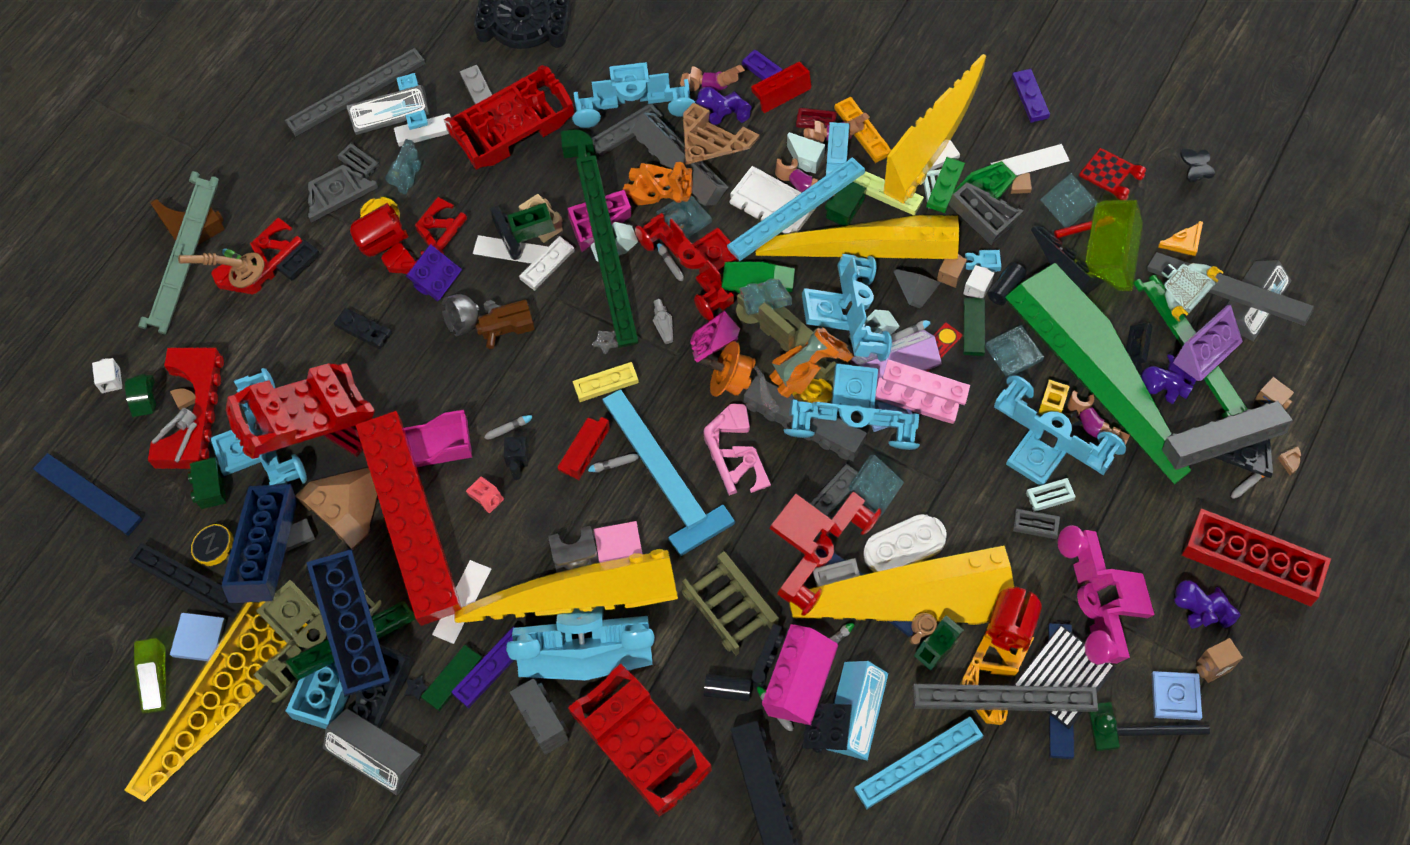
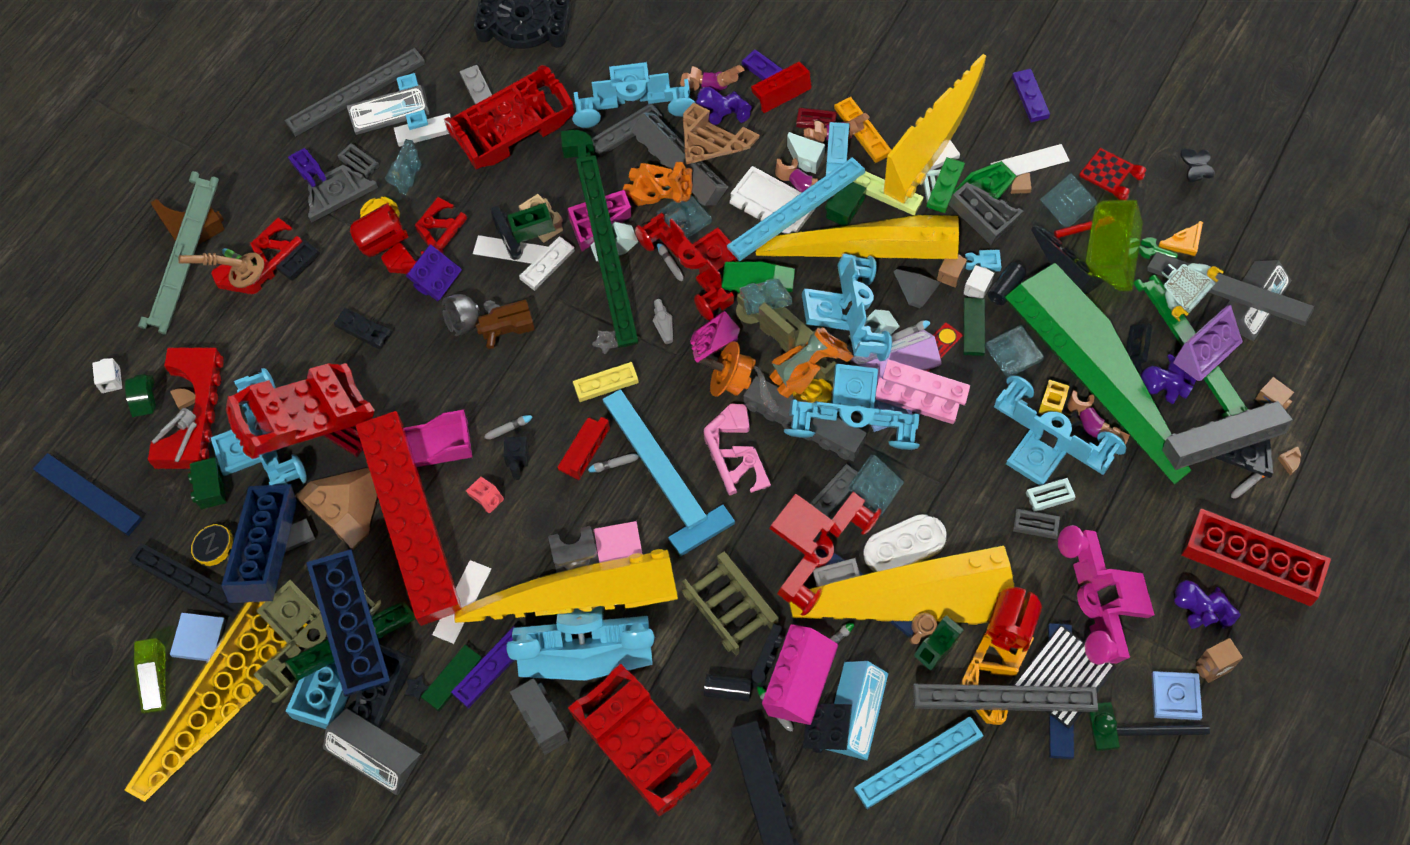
none -> dark purple hinge [288,148,327,187]
none -> green bar [1138,237,1178,259]

